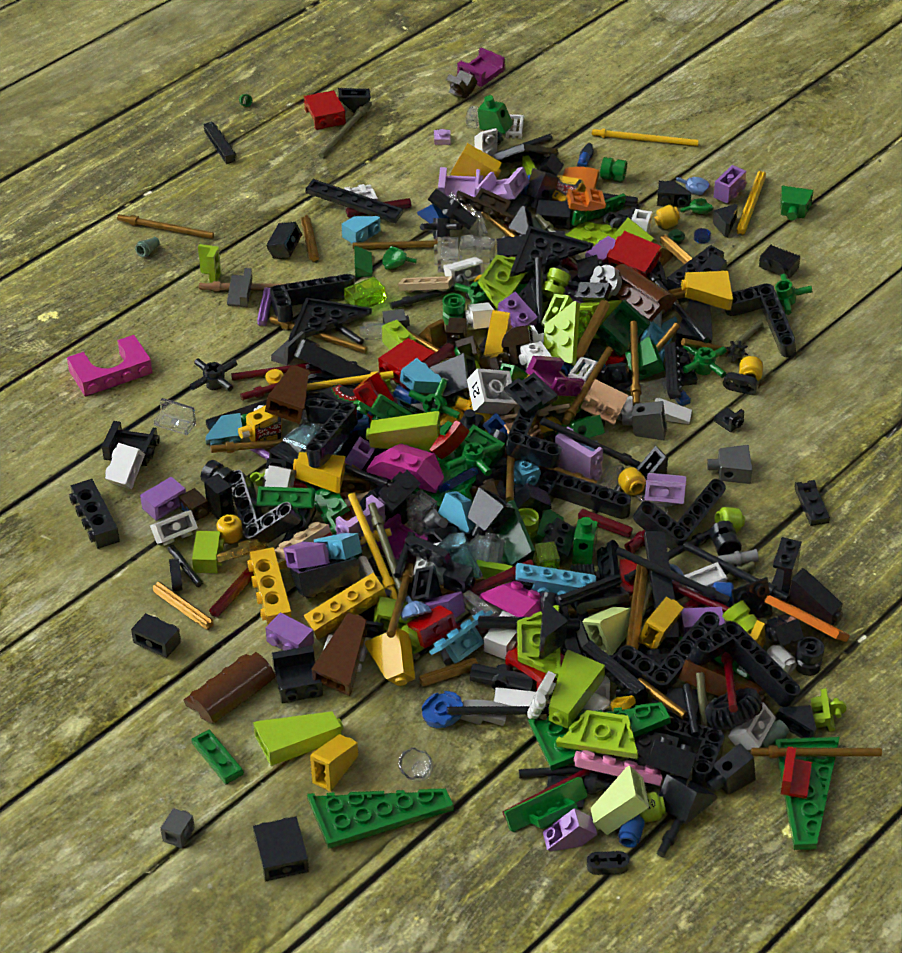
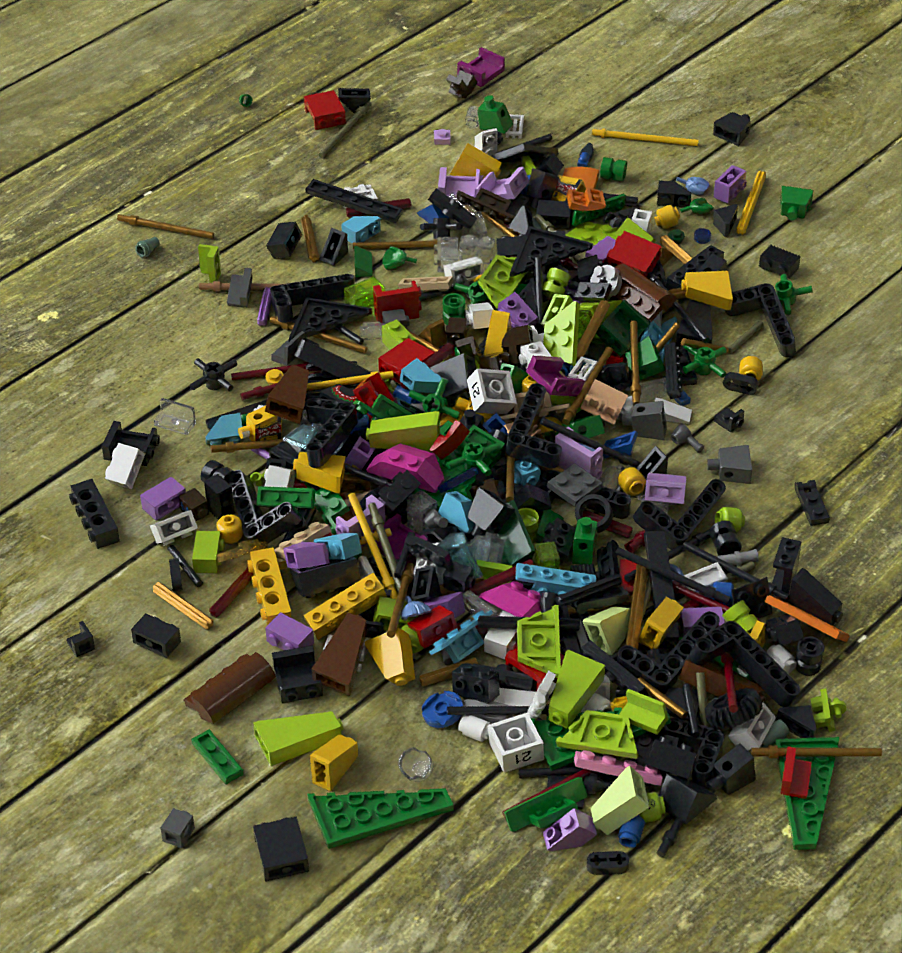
dark pink arch [67,335,153,396] -> none
black piece [203,122,236,164] -> none
black slope [504,373,558,413] -> none
black slope [539,601,568,659] -> none
black gear [725,340,748,362] -> none
none -> black panel [66,621,95,657]
none -> black slope [319,227,348,266]
none -> red panel [373,281,422,324]
none -> black brick [452,663,500,703]
none -> white brick [458,715,490,742]
none -> white brick [487,712,544,773]
none -> dark grey plate [547,463,603,507]
none -> black tyre [574,494,613,533]
none -> blue slope [603,431,638,458]
none -> lime panel [619,689,668,735]
none -> dark grey bar [671,423,704,453]
none -> black torso [713,112,751,146]

